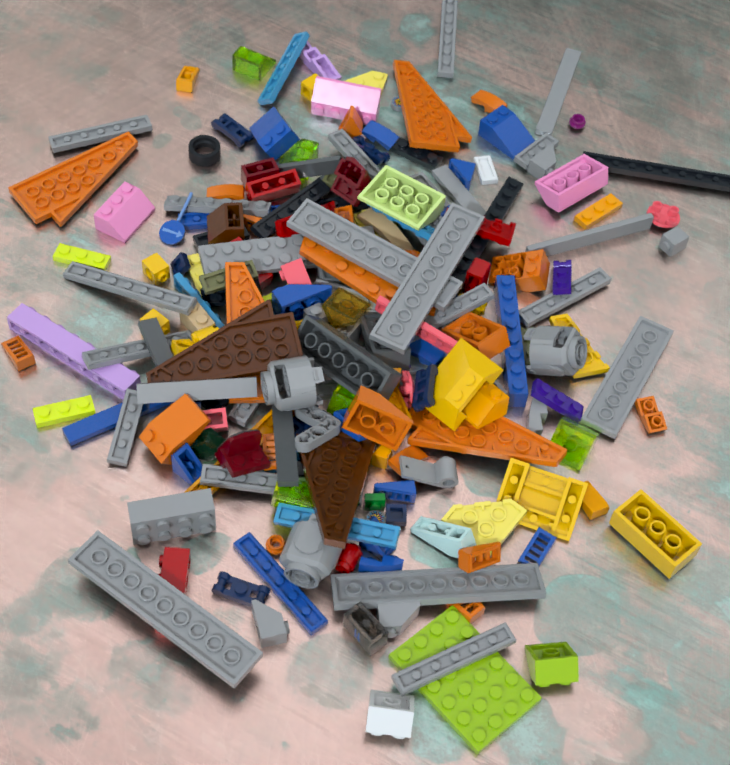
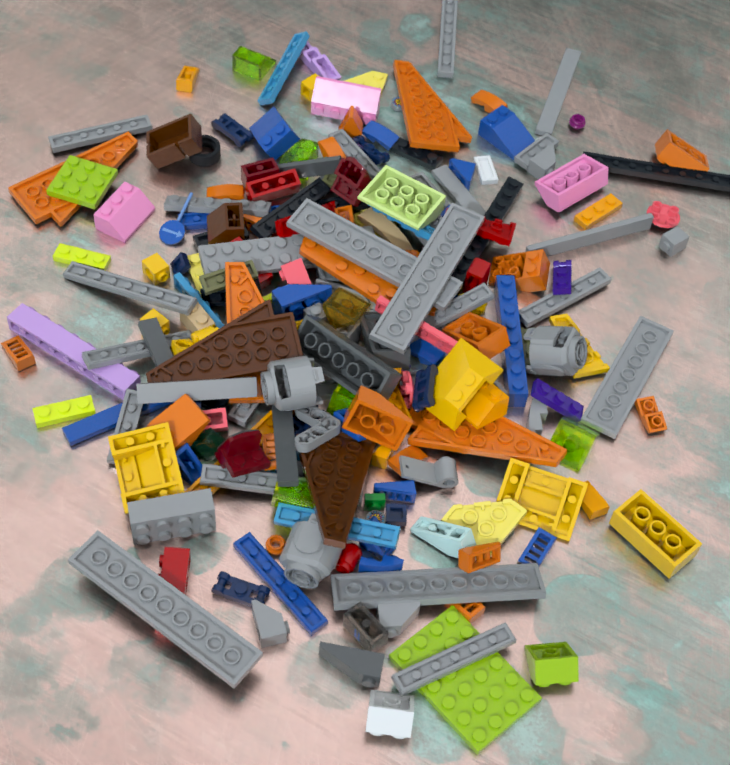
none -> lime plate [46,155,118,210]
none -> yellow slope [108,422,185,515]
none -> reddish brown piece [146,113,202,169]
none -> orange slope [317,136,346,159]
none -> dark grey slope [319,641,385,688]
none -> orange slope [655,129,710,171]

